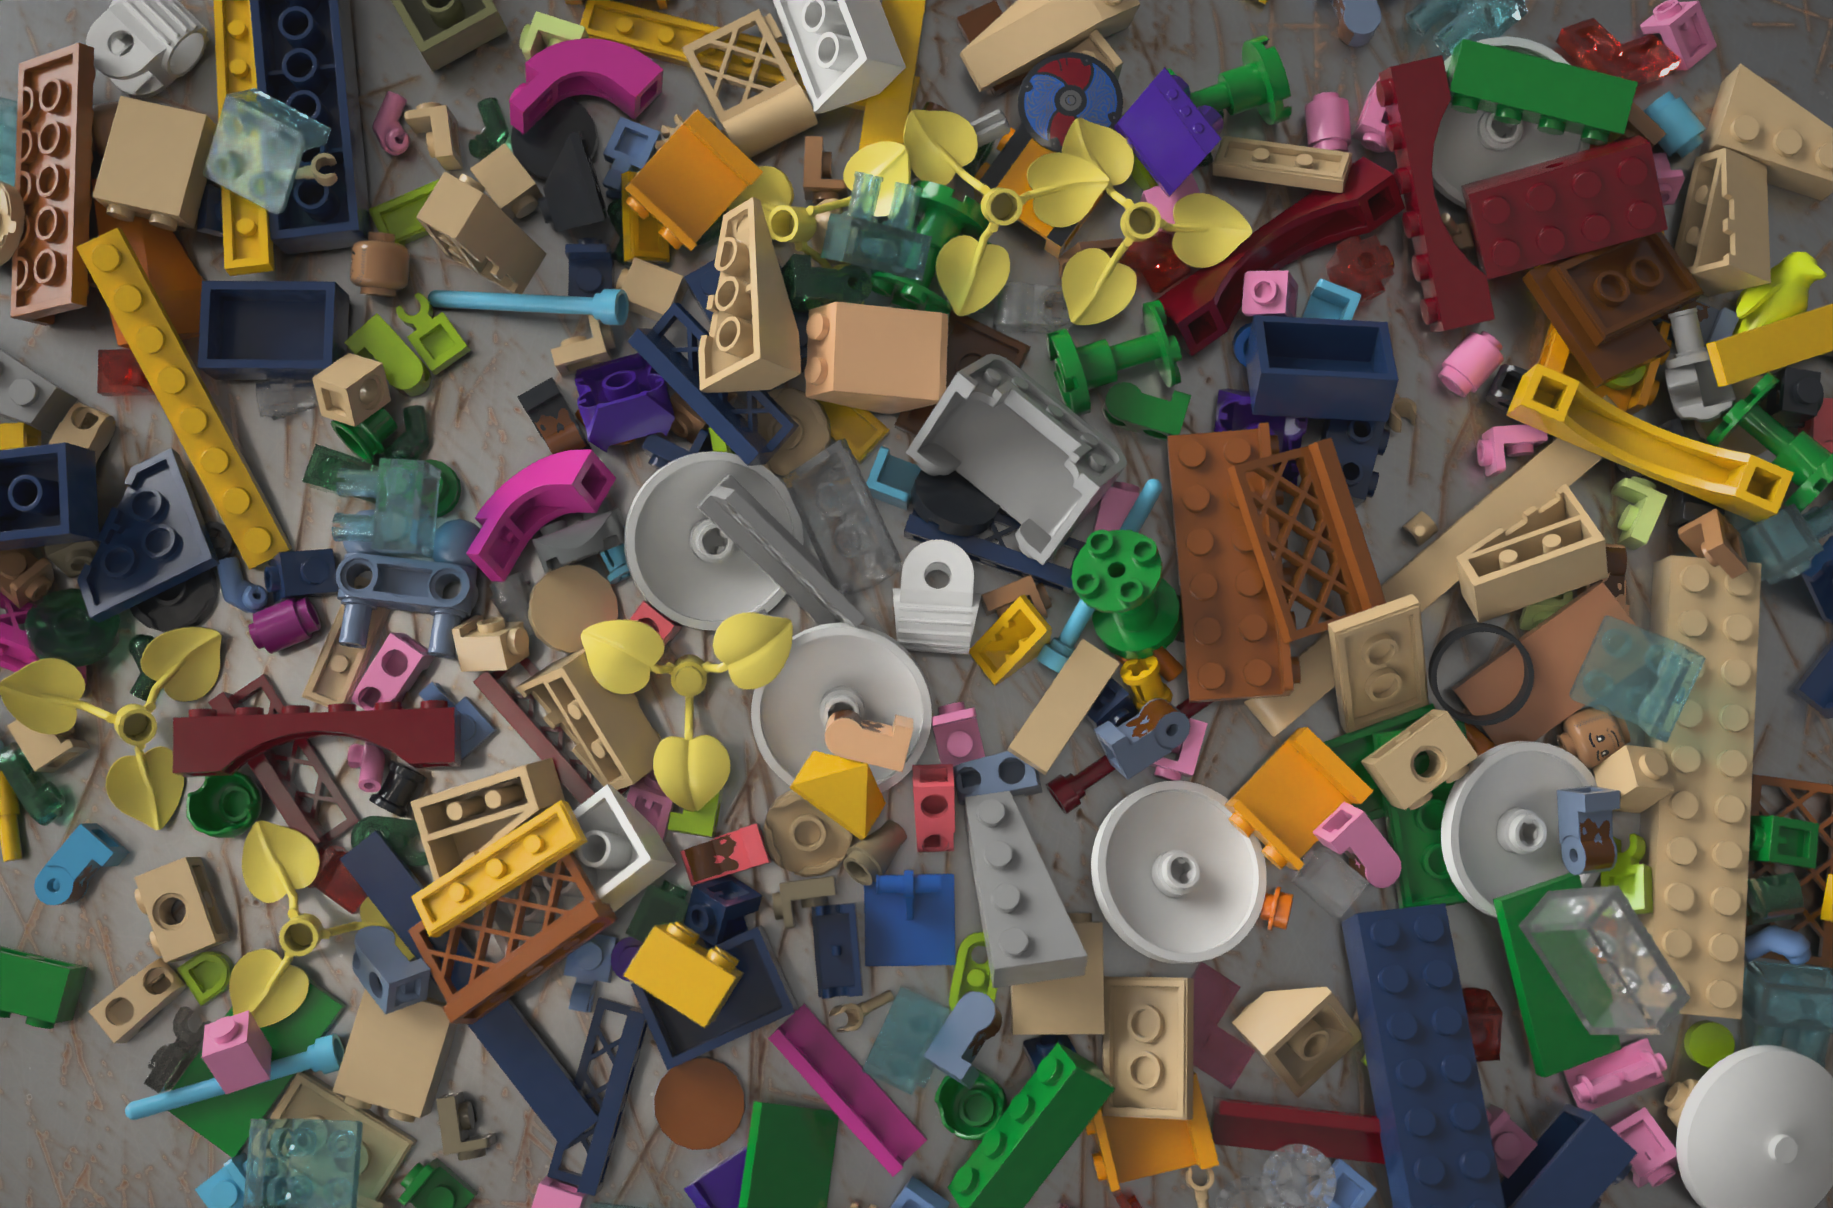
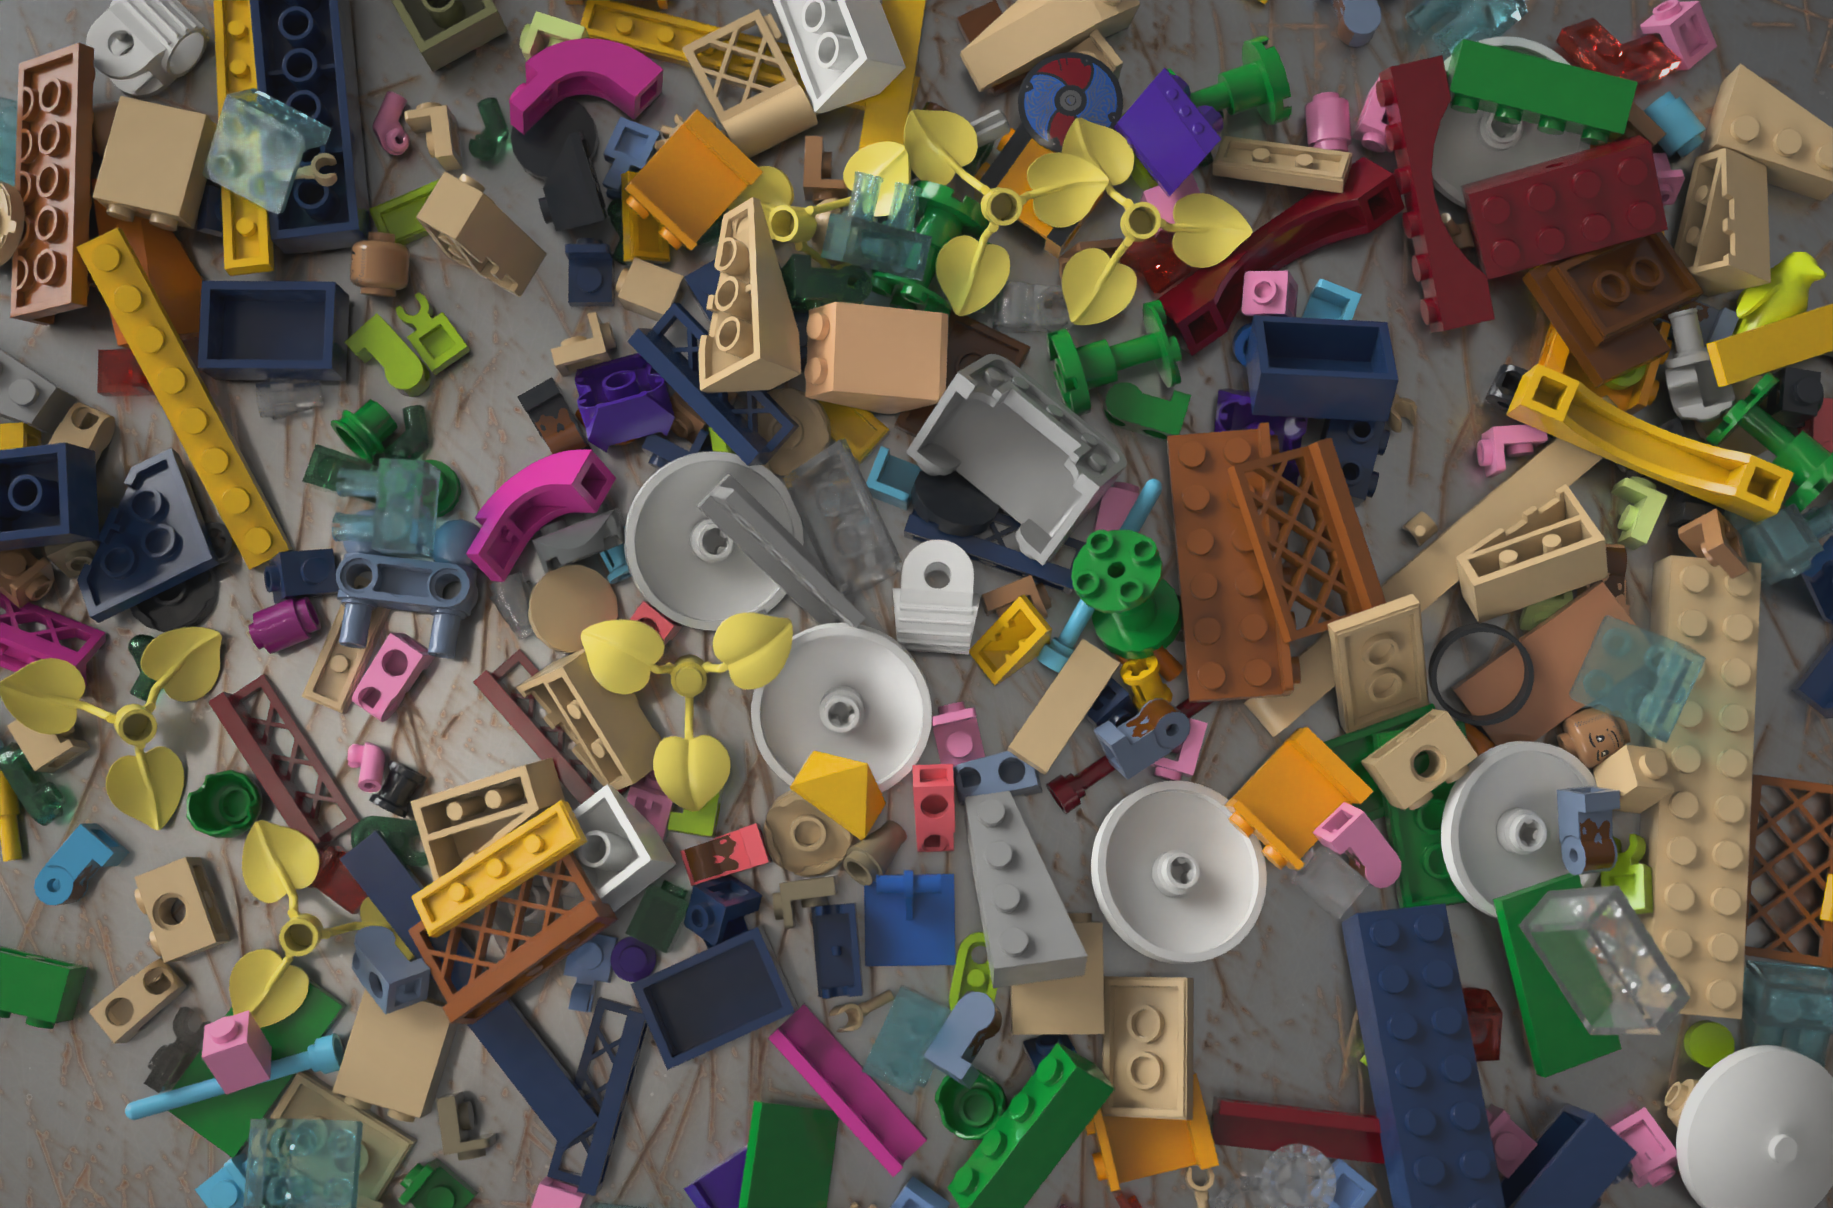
clear green tile [24,588,121,667] -> none
dark red arch [173,700,461,777] -> none
lime tile [177,951,234,1006] -> none
medium blue arm [217,557,268,613] -> none
tan brick [312,353,391,427] -> none
medium blue plate [418,682,497,760] -> none
medium azure piece [428,289,629,325] -> none
tan brick [451,615,530,672] -> none
tan brick [470,143,543,220] -> none
yellow brick [623,921,744,1028] -> none
dark orange tile [654,1056,746,1150] -> none
light nougat leg [825,709,913,772] -> none
clear pink tile [1190,962,1255,1089] -> none
tan slope [1232,987,1362,1098] -> none
orange plate [1260,887,1294,931] -> none
clear red brick [1326,234,1395,302] -> none
bright pink brick [1438,331,1504,398] -> none
bright pink hinge [1563,1038,1667,1111] -> none
medium blue arm [1744,925,1811,965] -> none
clear green leg [1746,872,1804,925] -> none
green bracket [1749,815,1819,869] -> none

